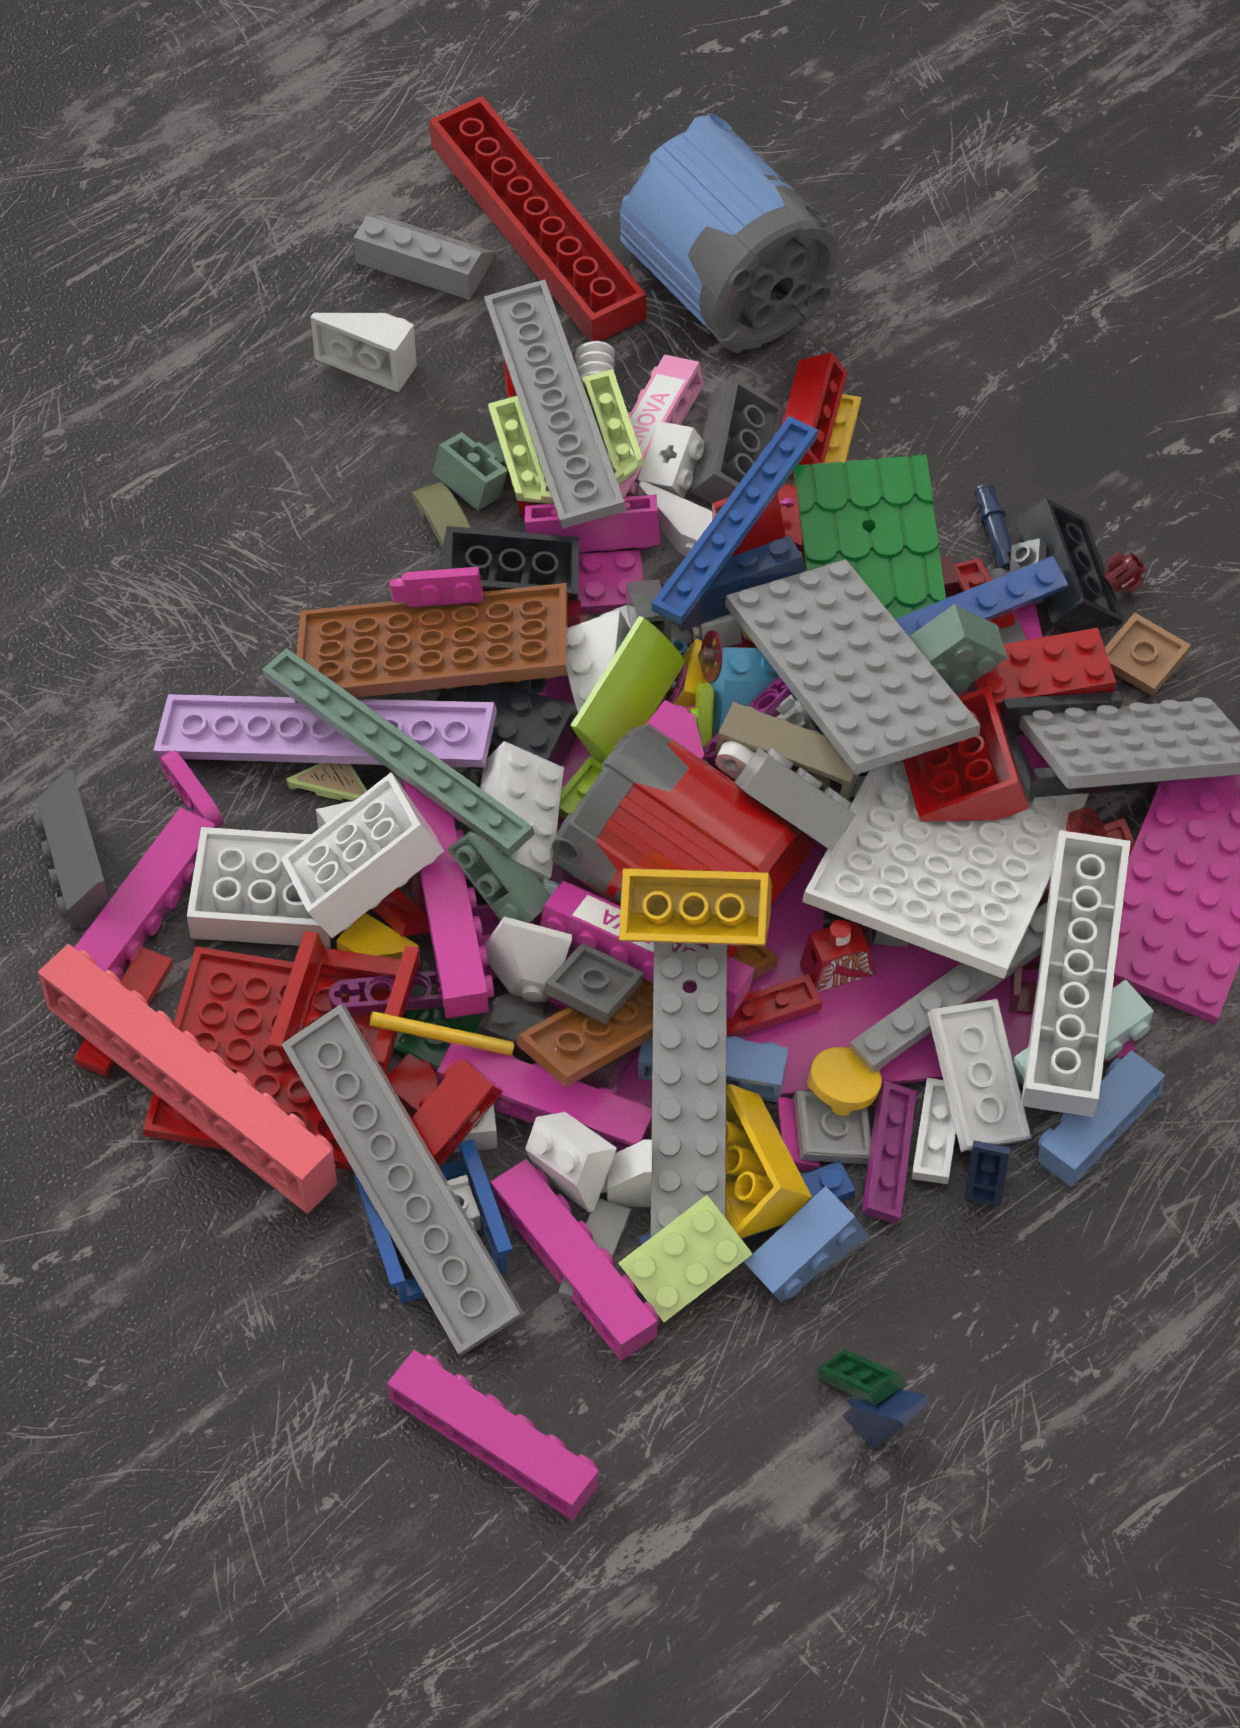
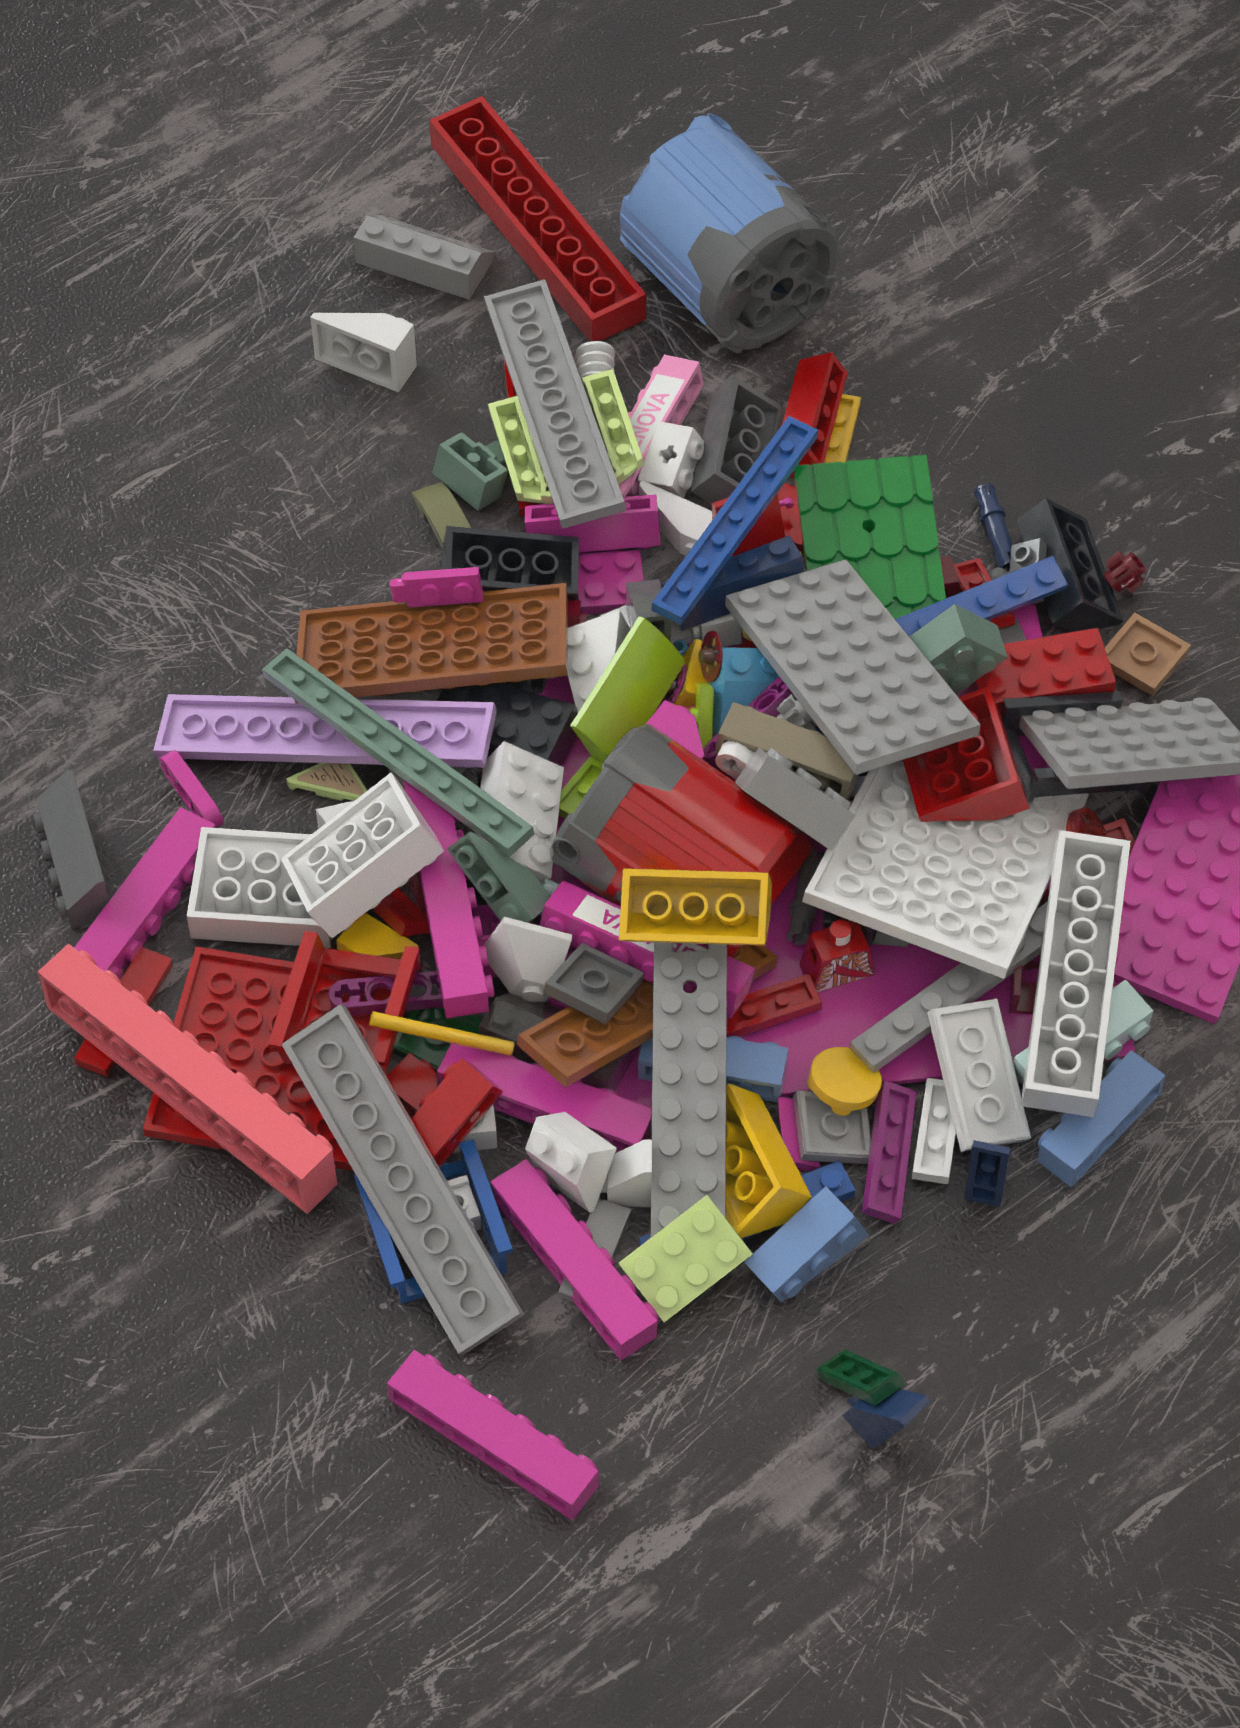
none -> dark grey pin [787,848,822,945]

